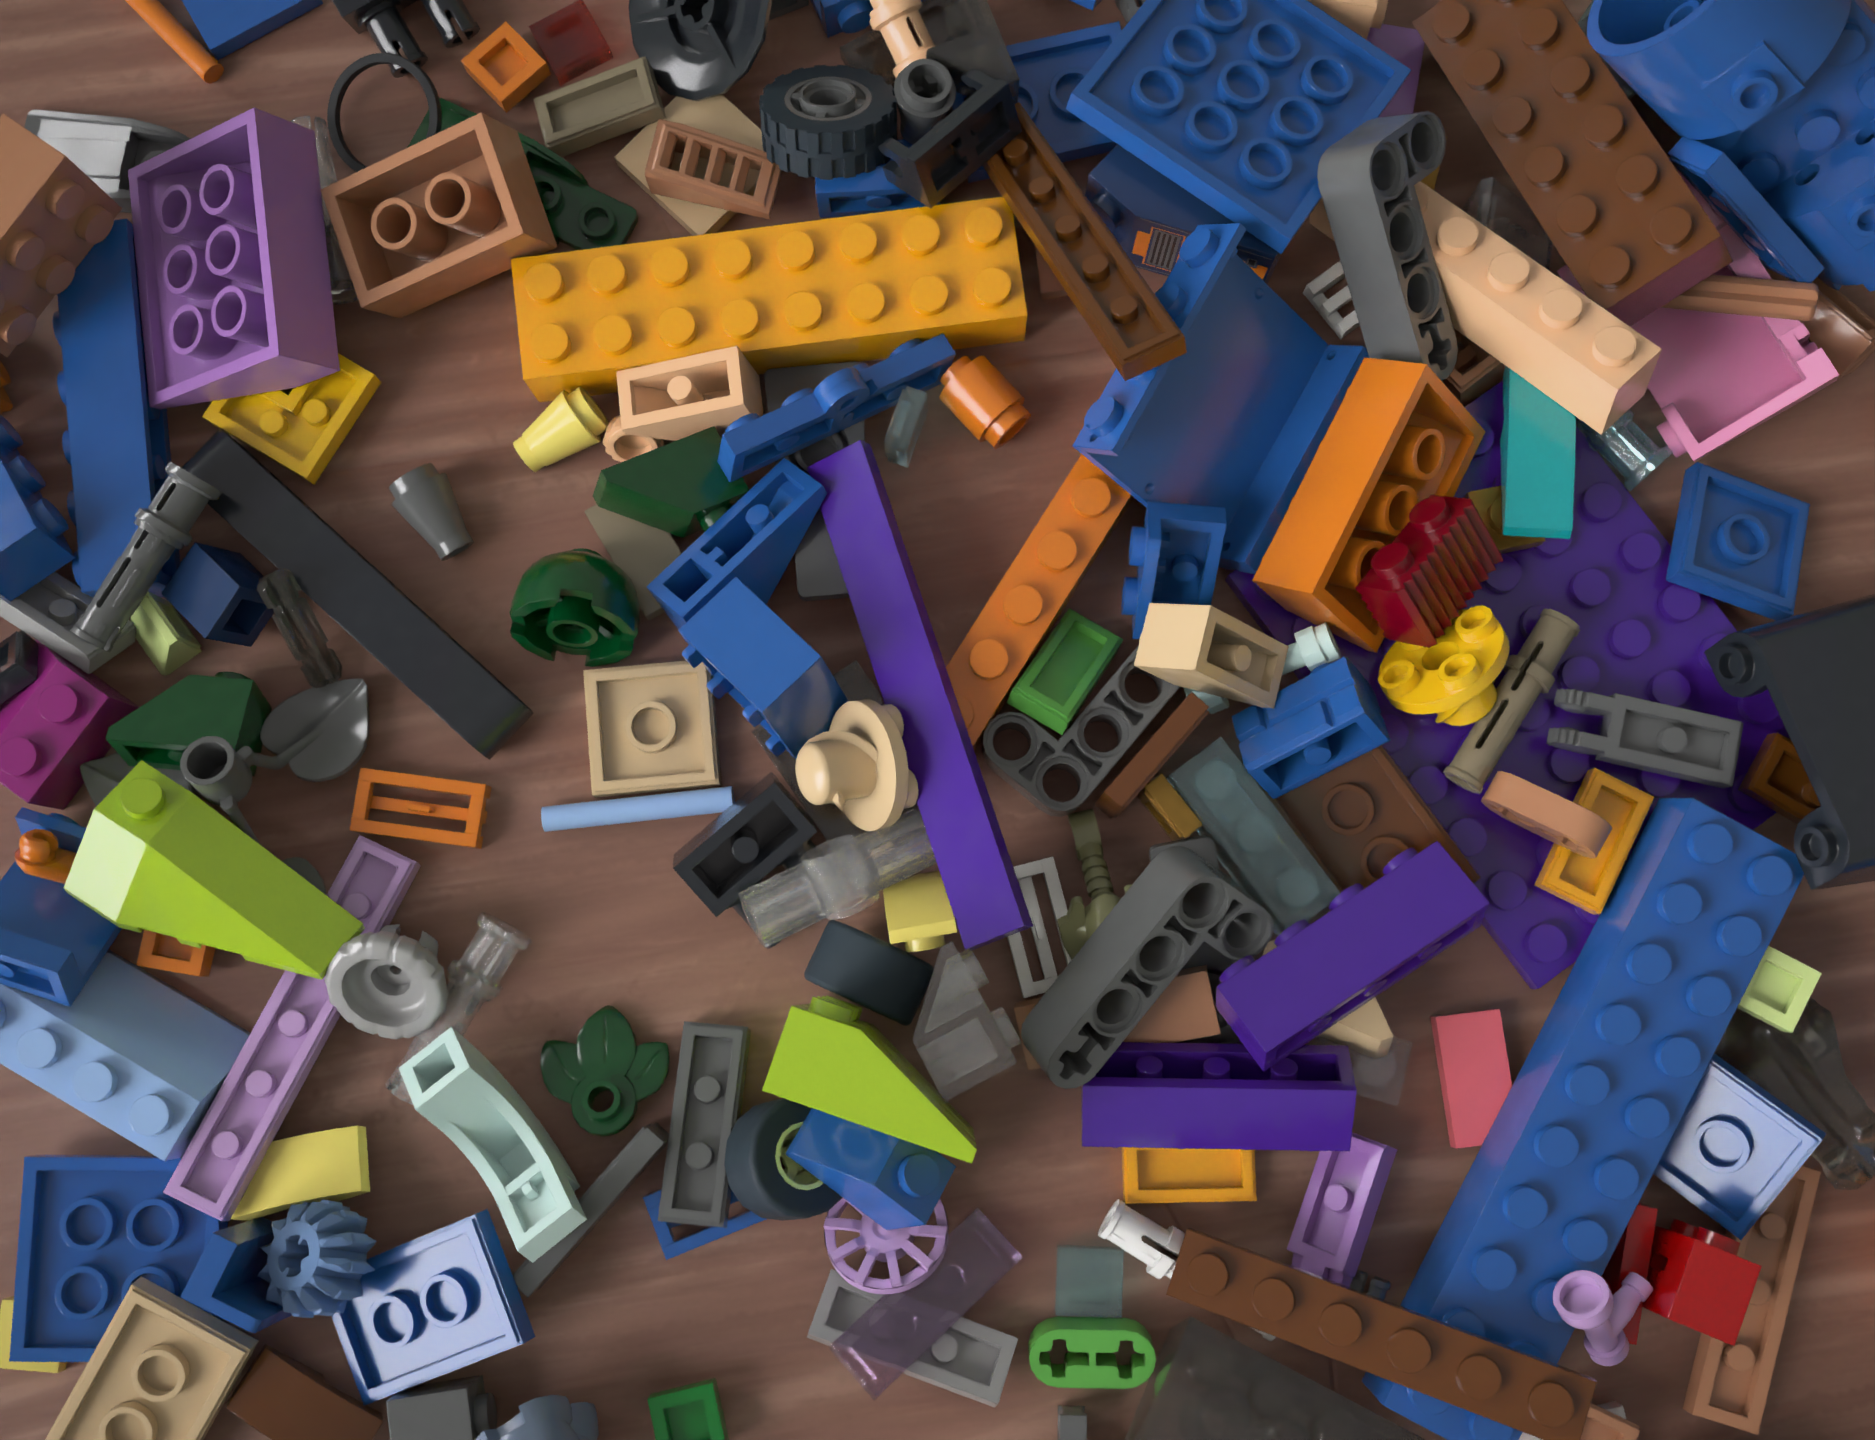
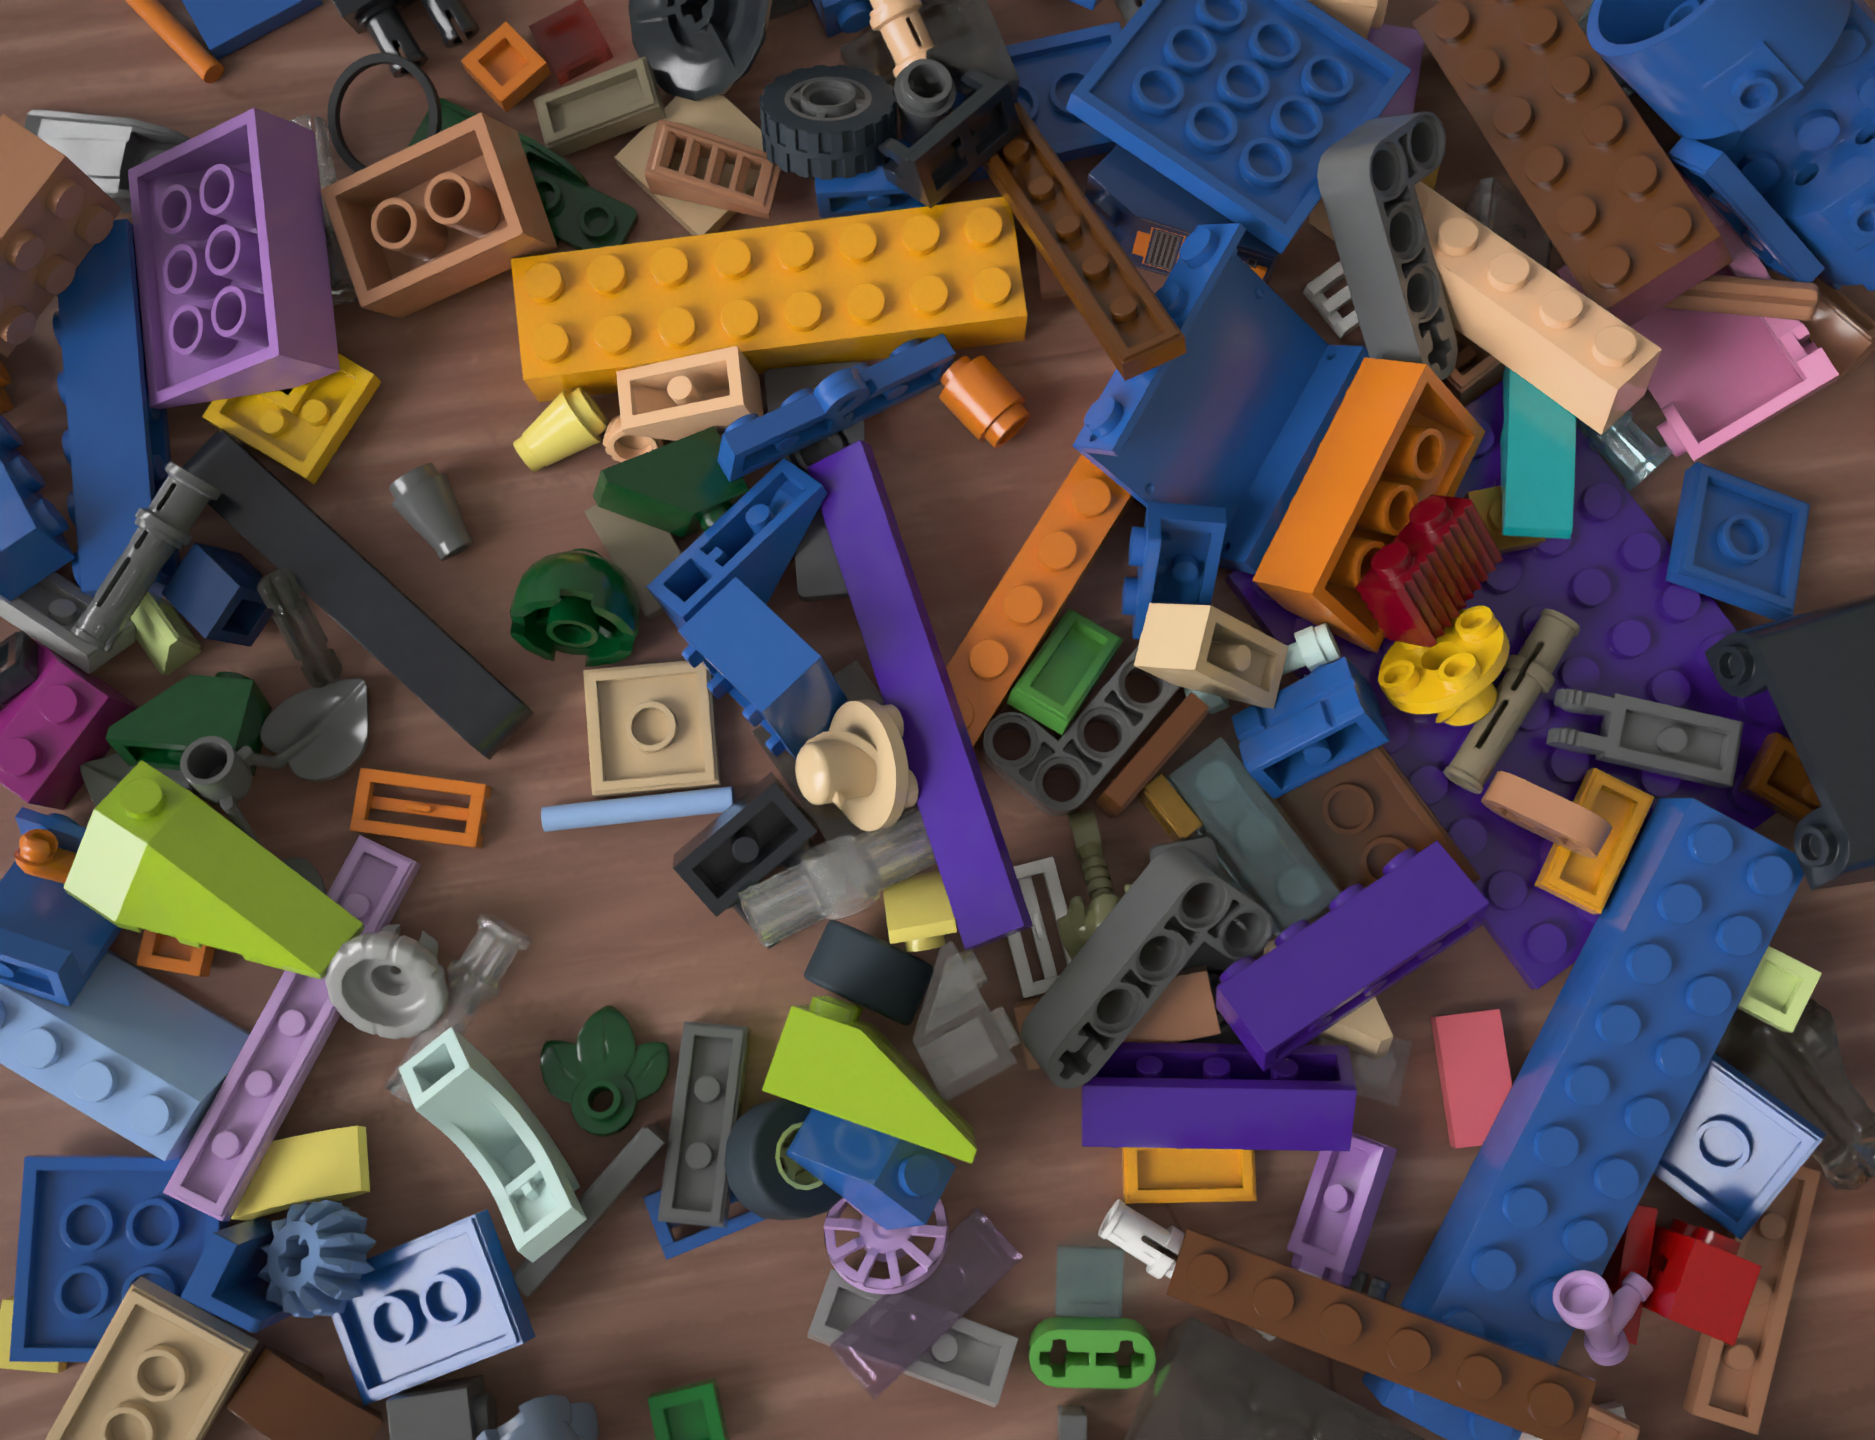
clear light blue tile [884,386,928,468] -> none

